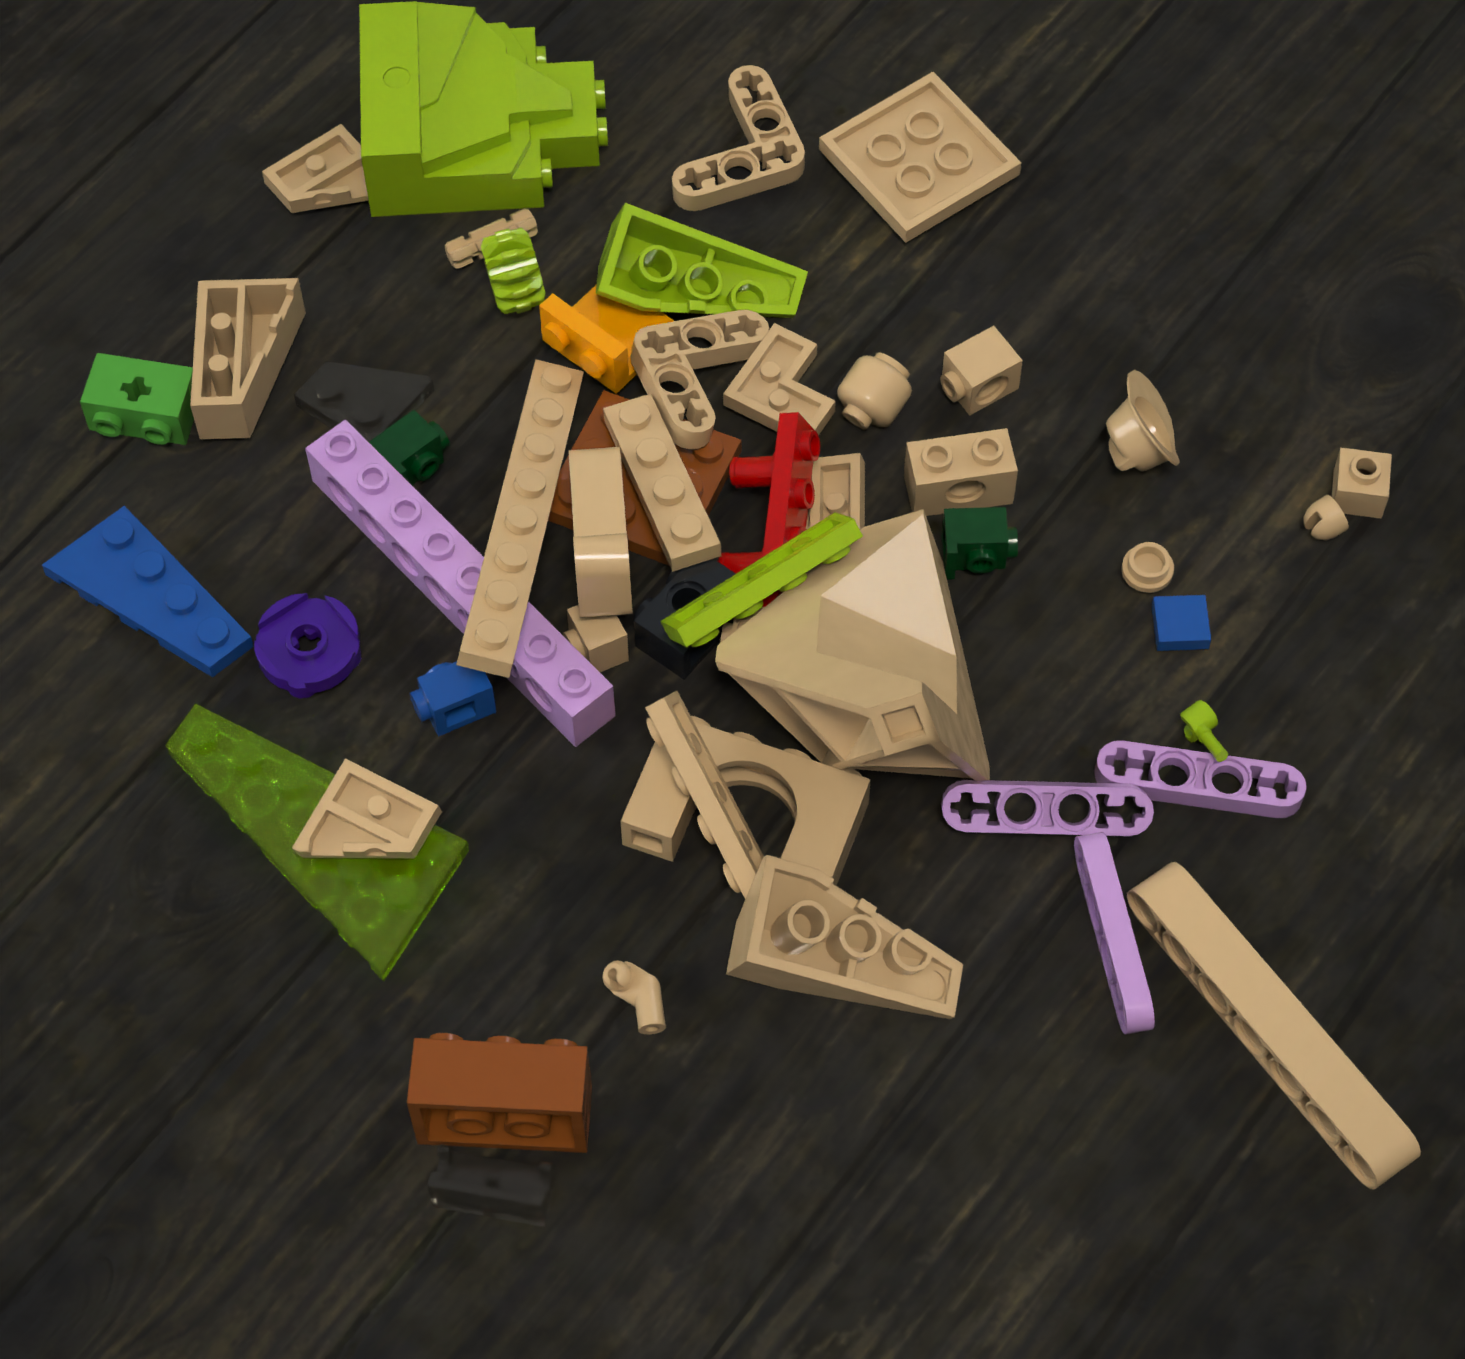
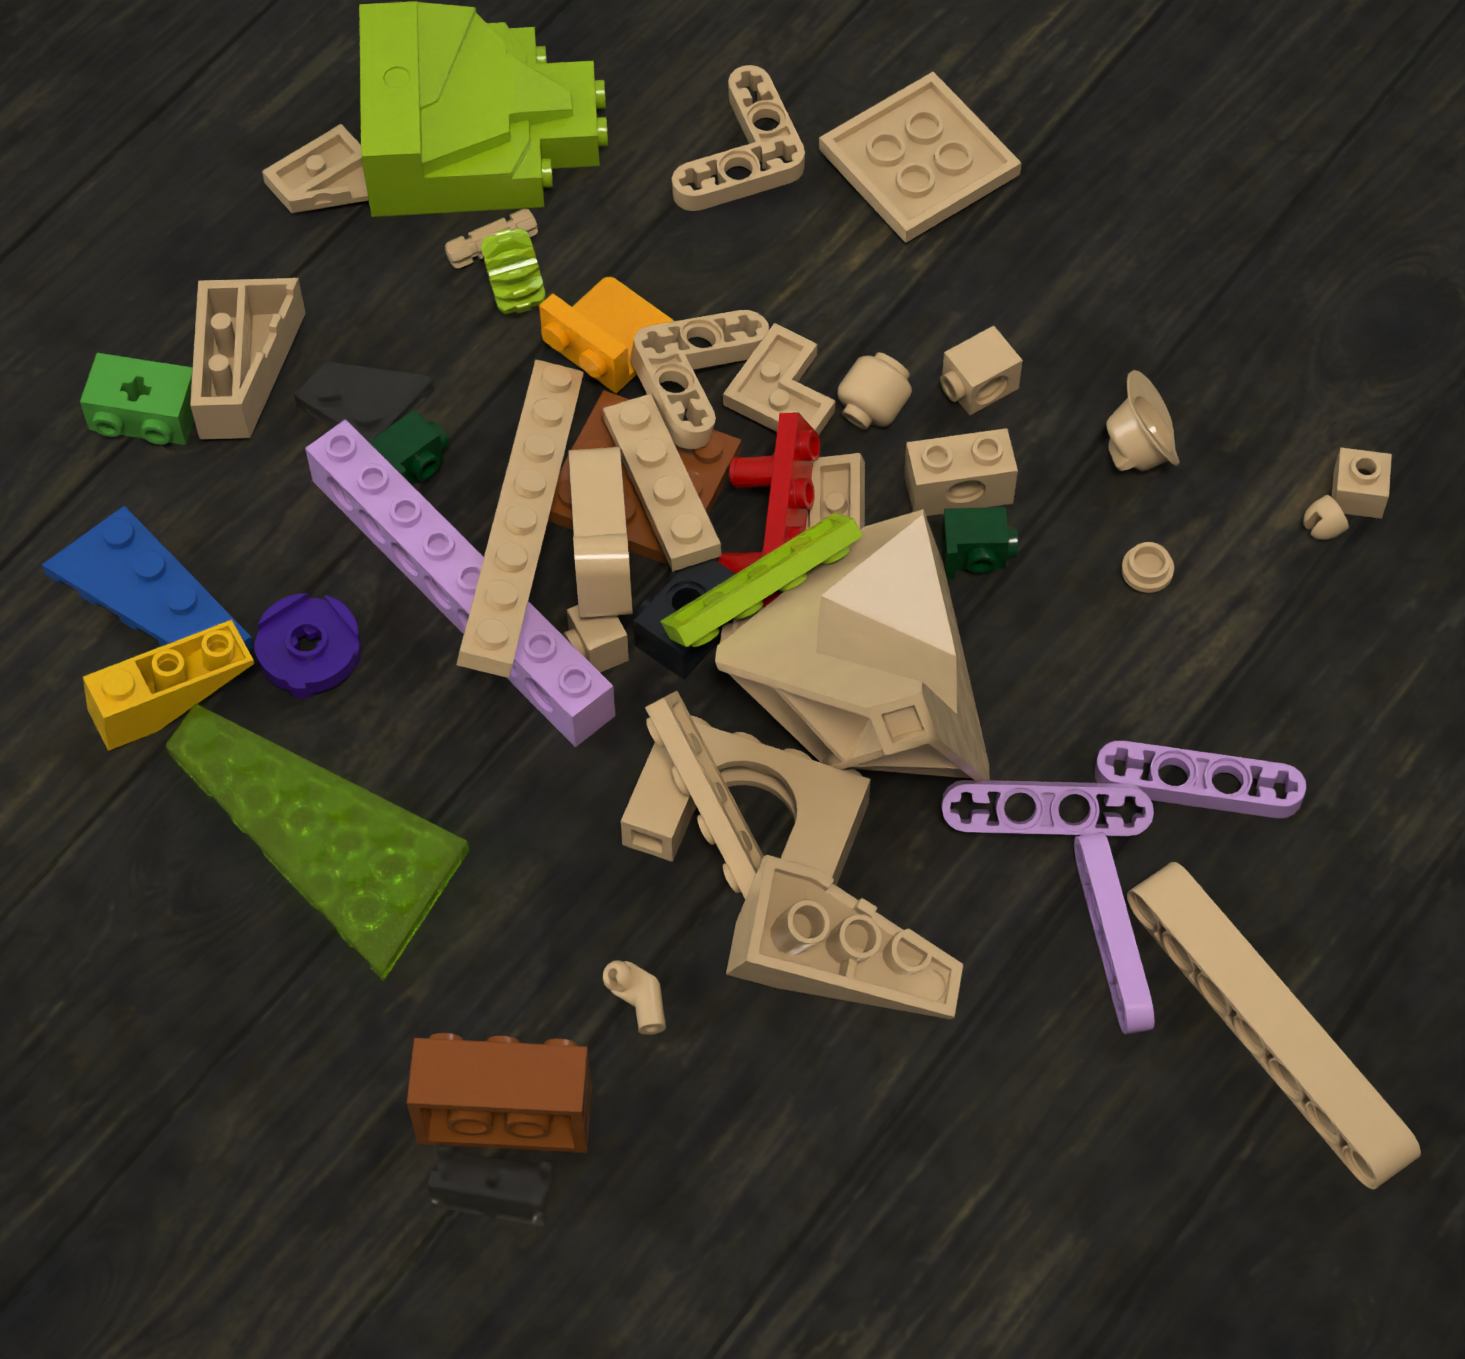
tan wing [292,758,442,858] -> none
blue brick [409,661,496,737] -> none
lime wedge [596,203,808,318] -> none
blue tile [1152,595,1211,651] -> none
lime hand [1180,700,1228,762] -> none
none -> yellow slope [83,619,254,751]

